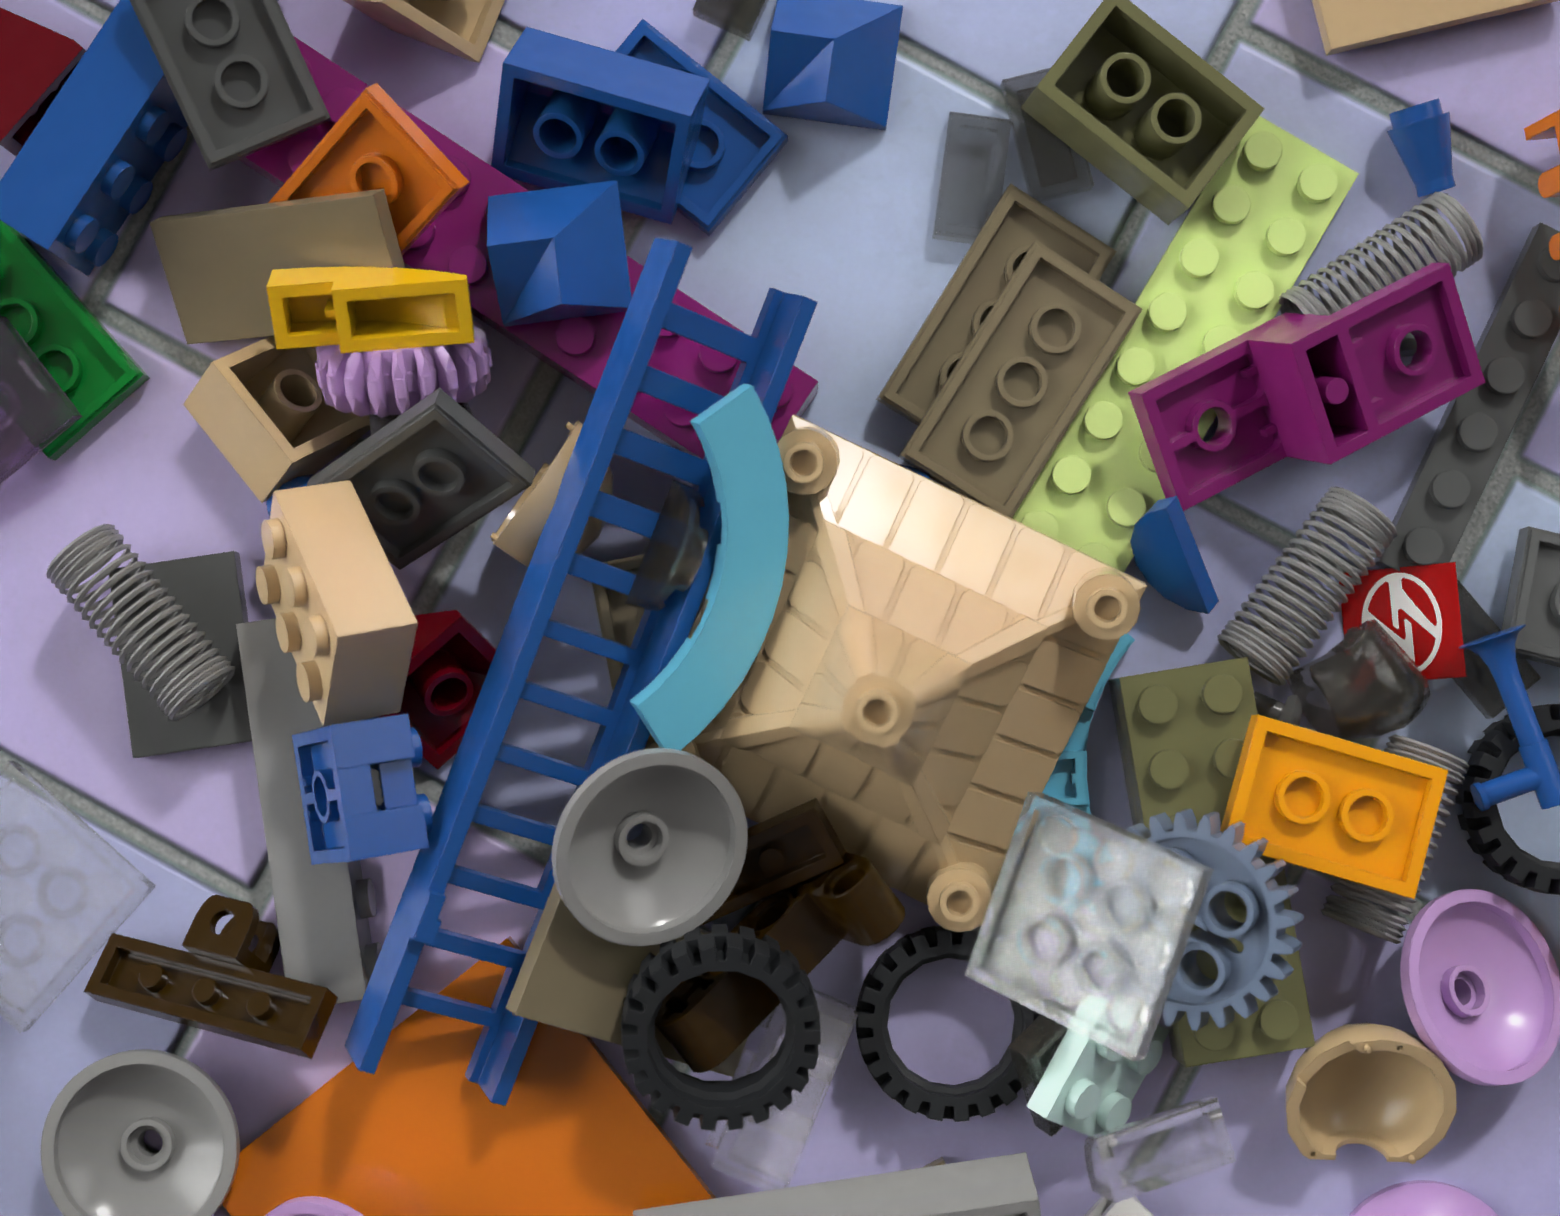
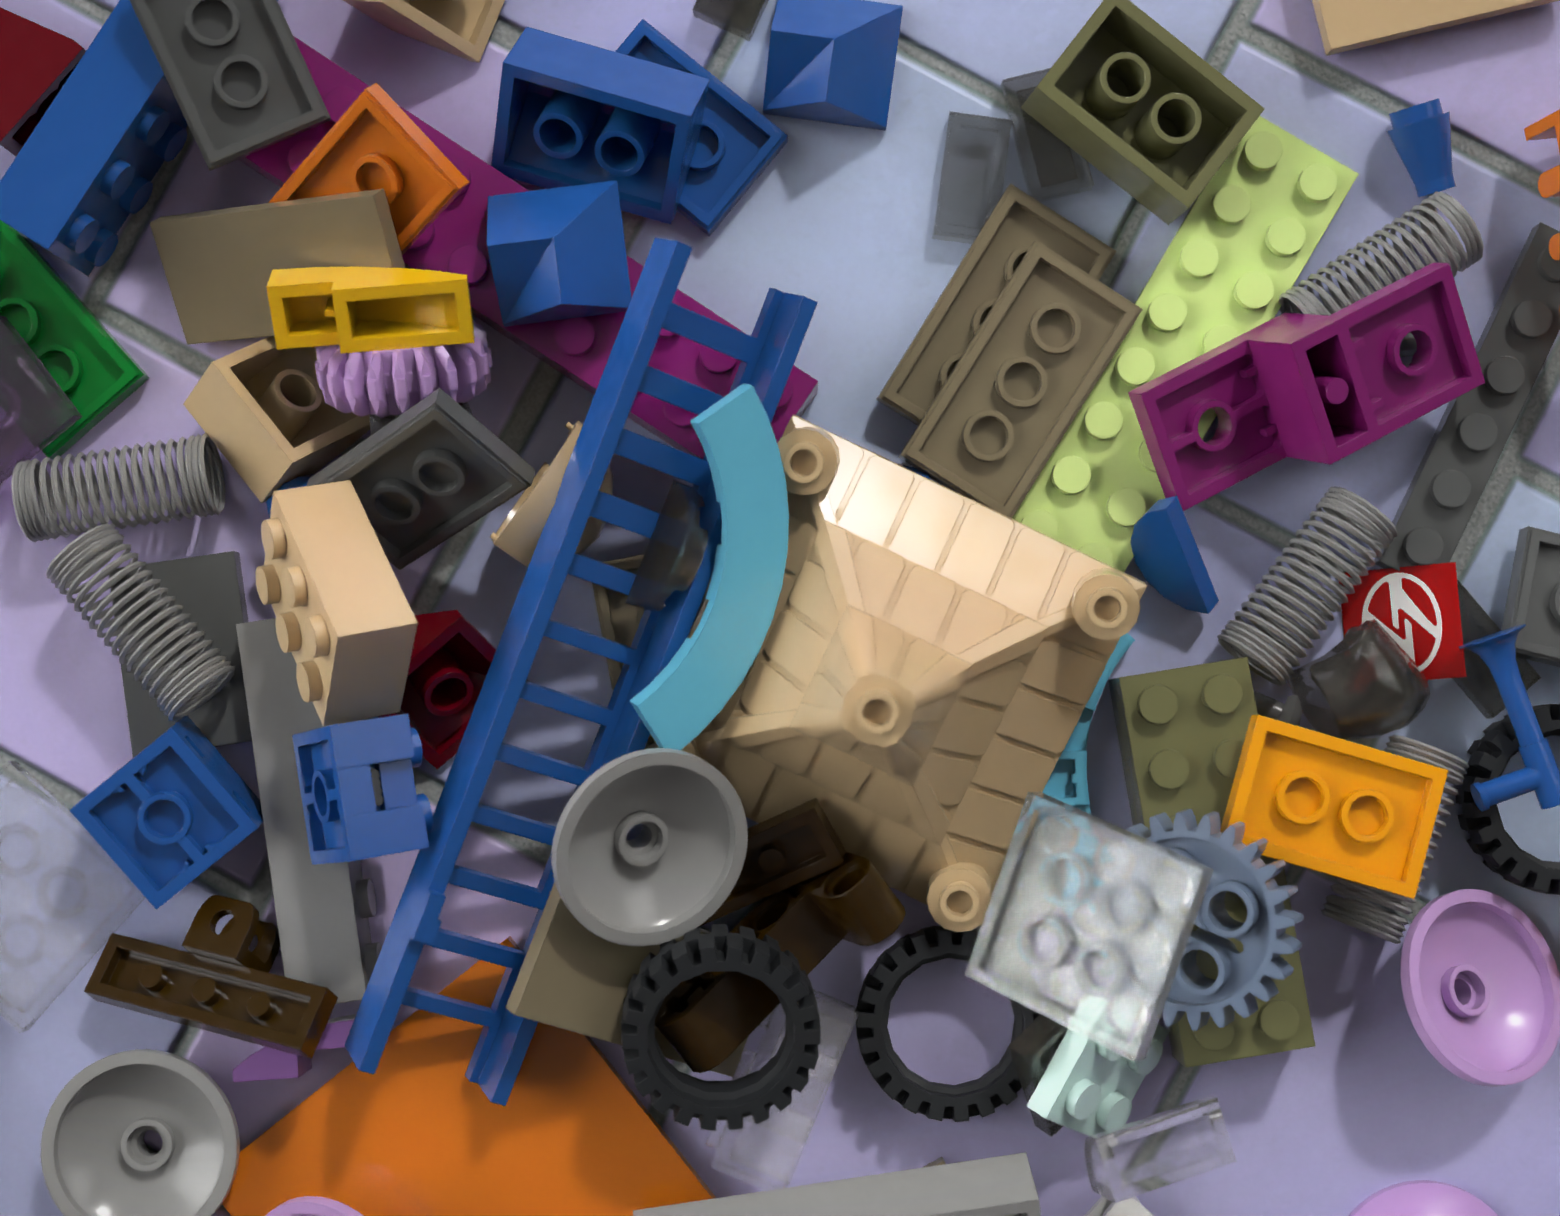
tan cylinder [1286,1023,1457,1164] -> none
none -> light grey piece [11,433,225,542]
none -> blue piece [69,715,263,910]
none -> medium lavender slope [232,1014,356,1083]

